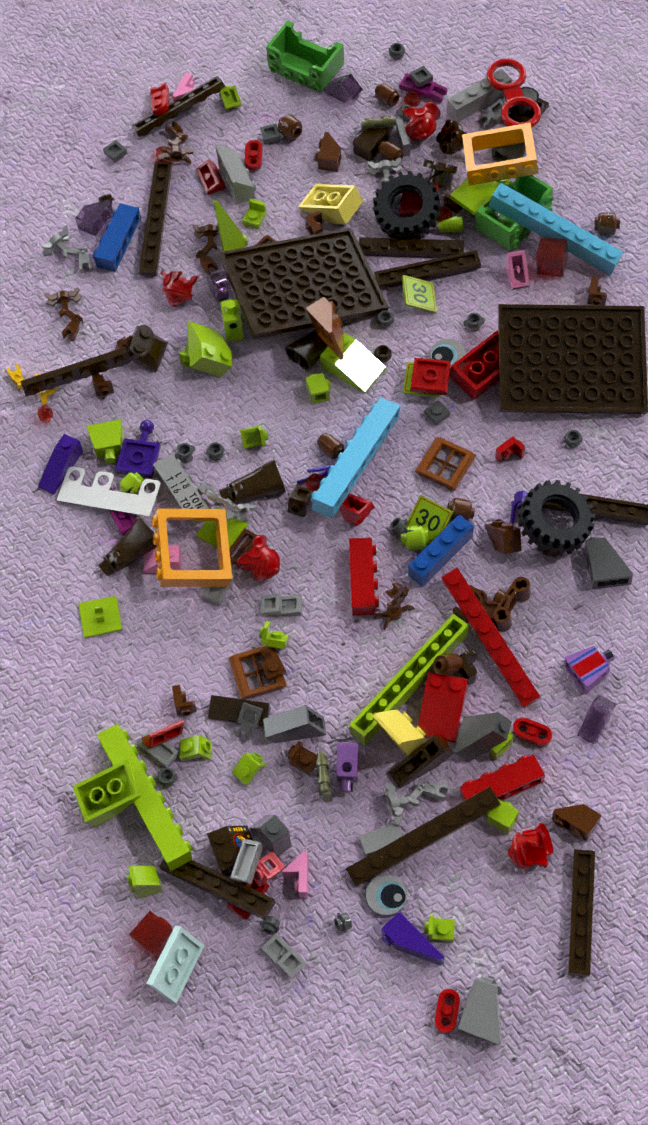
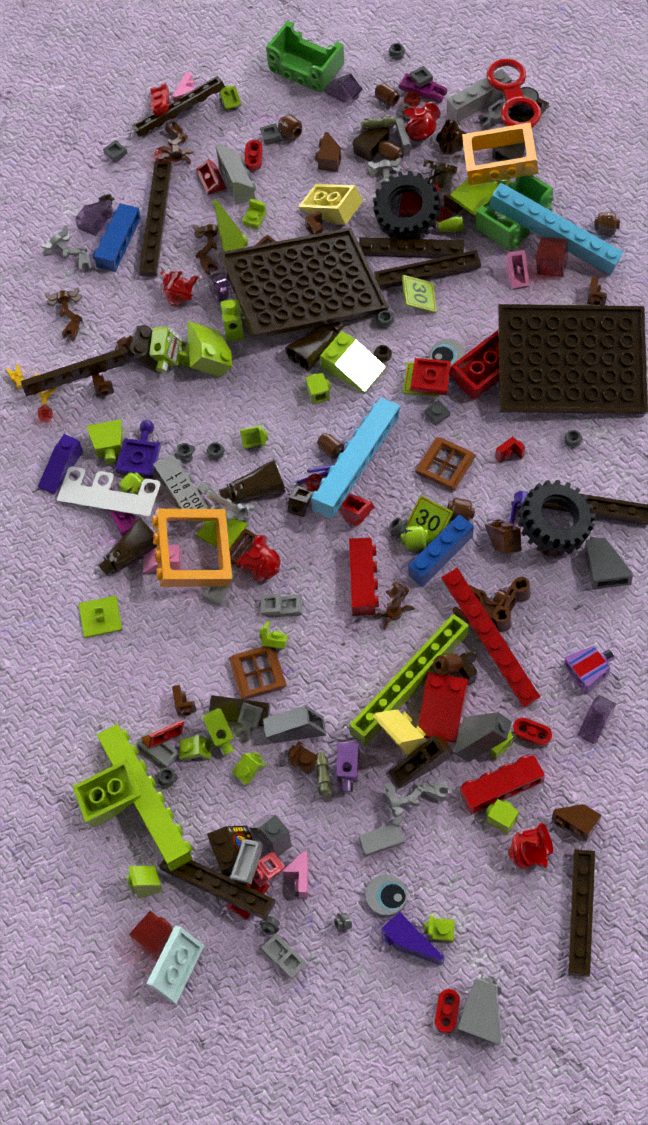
reddish brown plate [259,644,286,682] -> none
dark orange slope [306,297,344,360] -> none
dark brown plate [346,786,501,888] -> none
dark grey plate [464,313,485,331] -> none
none -> lime torso [150,326,187,373]
none -> lime torso [200,708,234,756]

